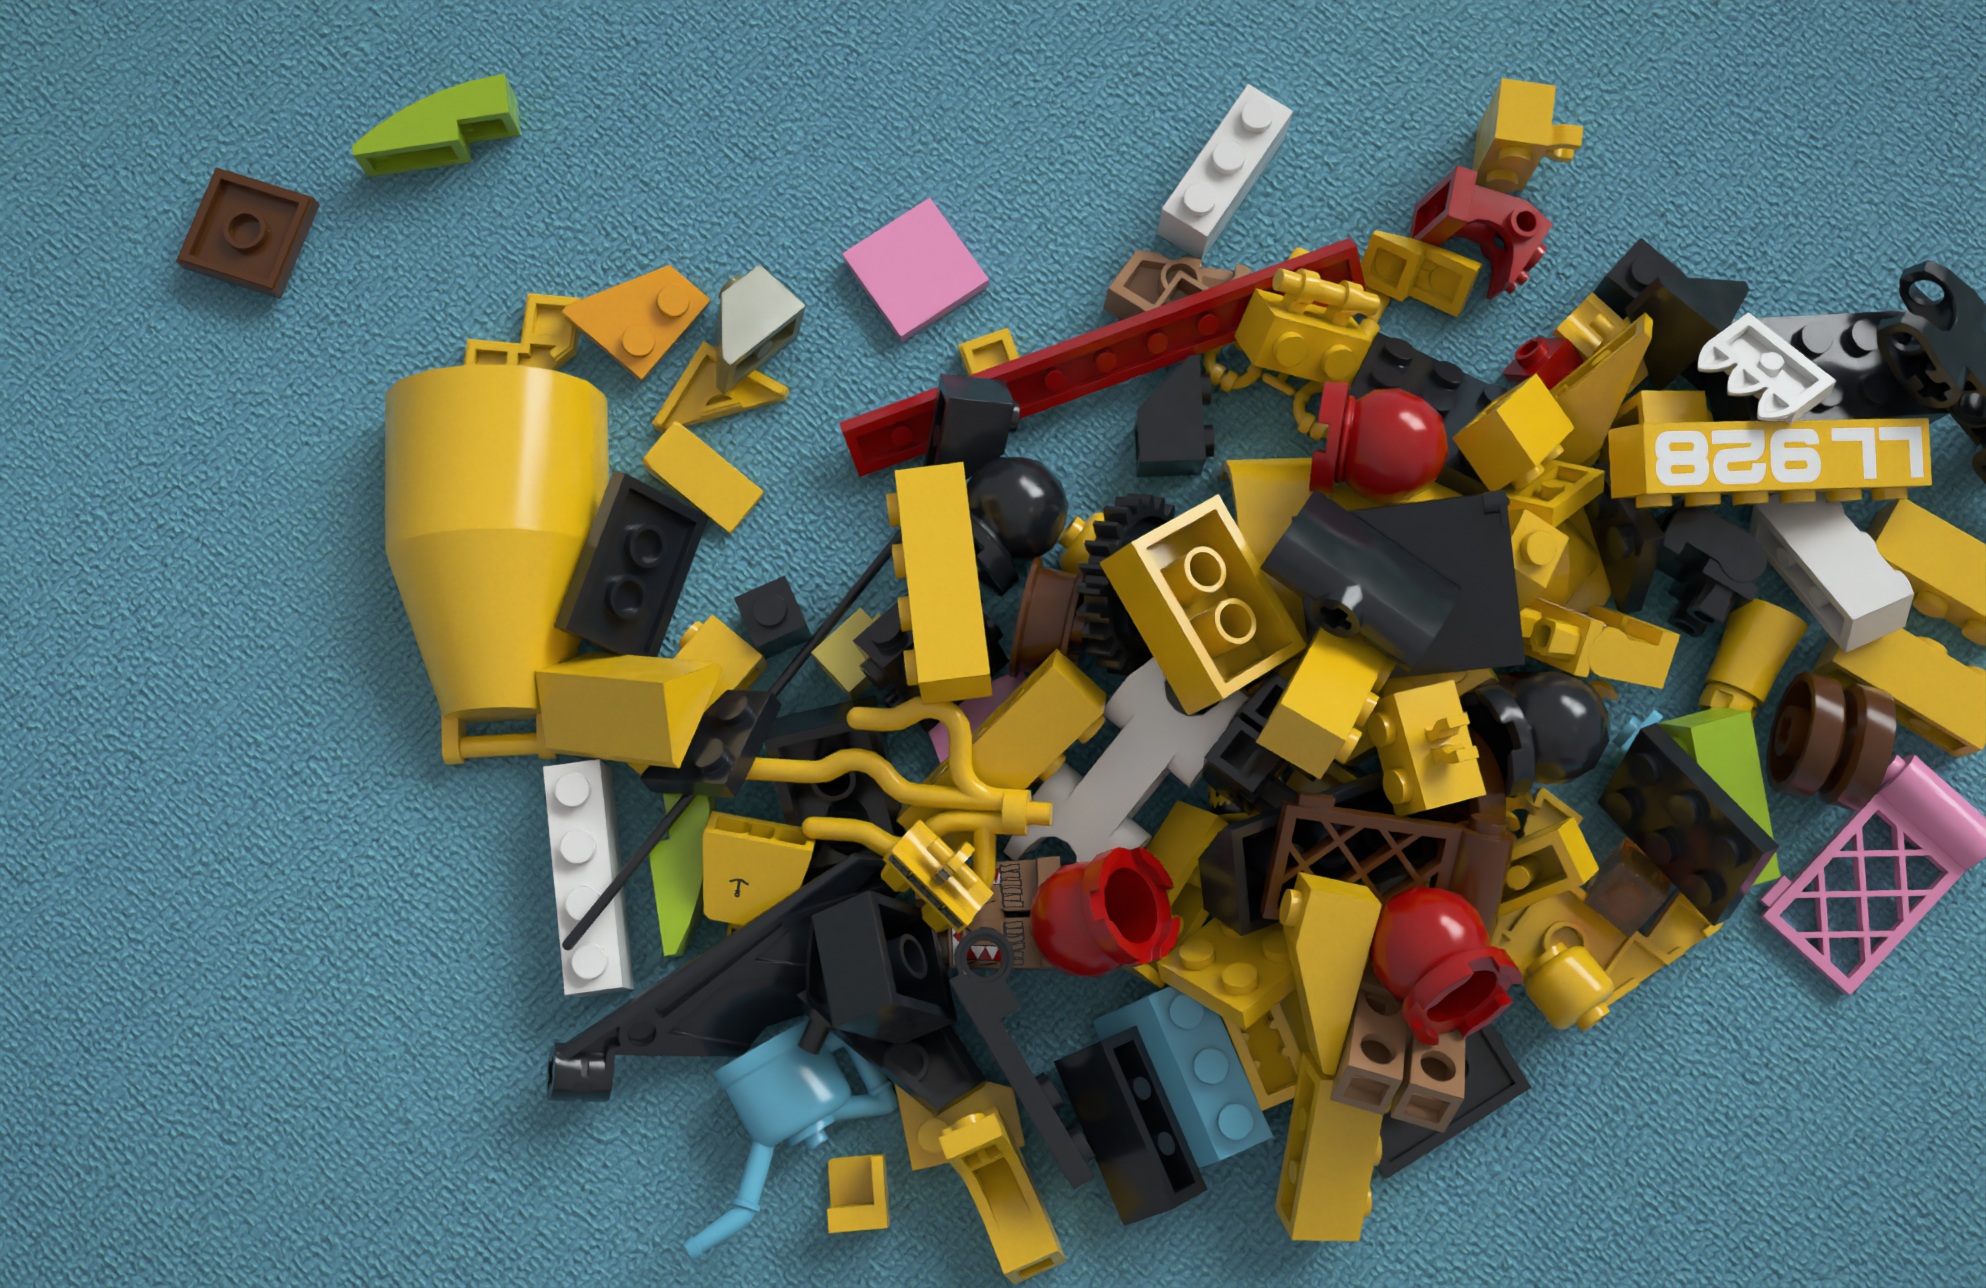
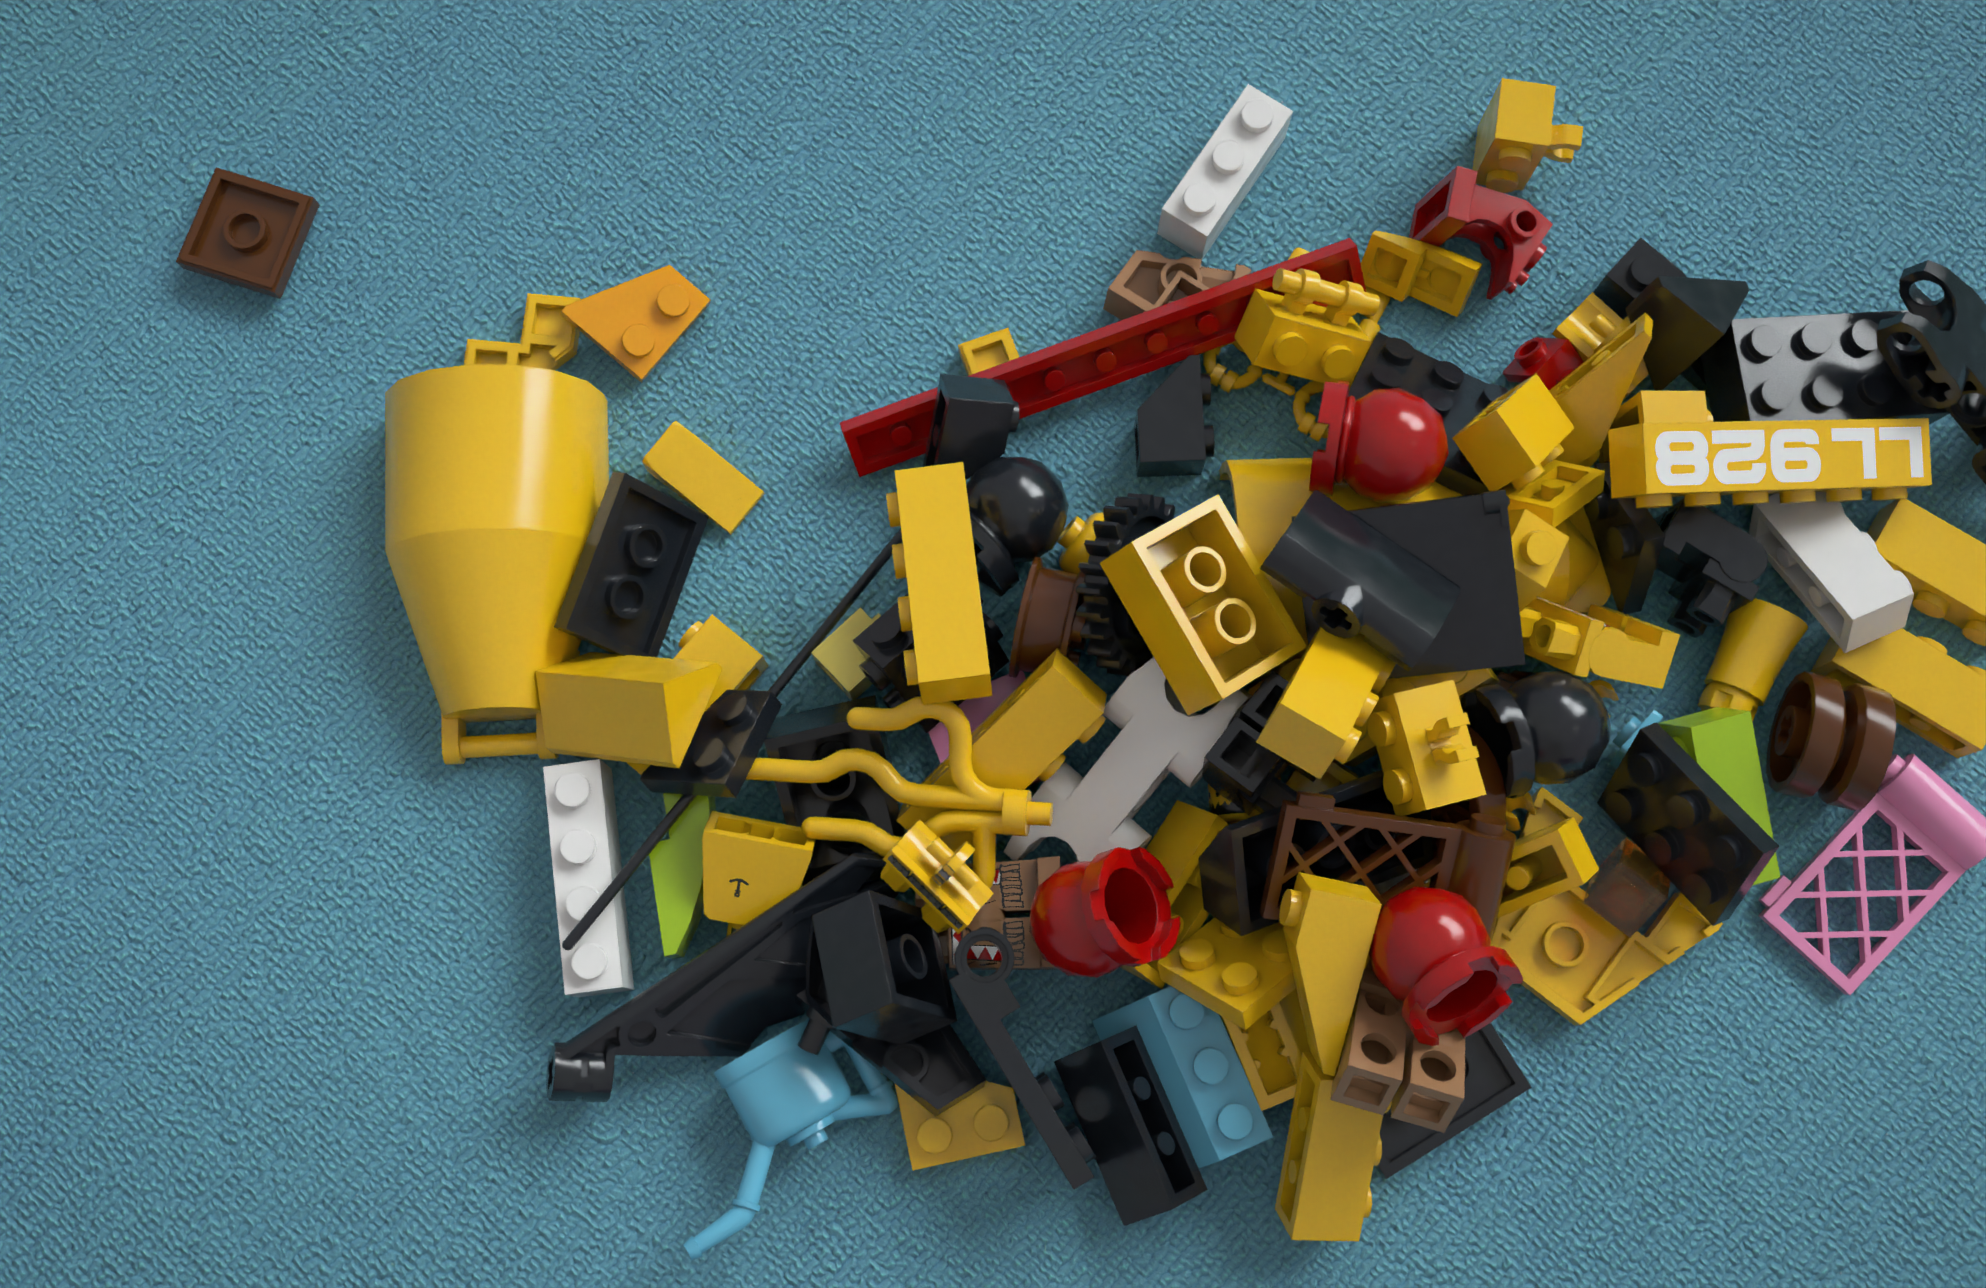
lime slope [352,74,521,177] -> none
yellow tile [652,341,790,433] -> none
slope [716,264,806,394] -> none
black brick [734,576,812,660] -> none
yellow panel [827,1153,891,1233] -> none
bright pink tile [842,198,989,342] -> none
yellow arch [938,1106,1067,1285] -> none
yellow head [1525,942,1614,1032] -> none
white plate [1698,312,1836,424] -> none

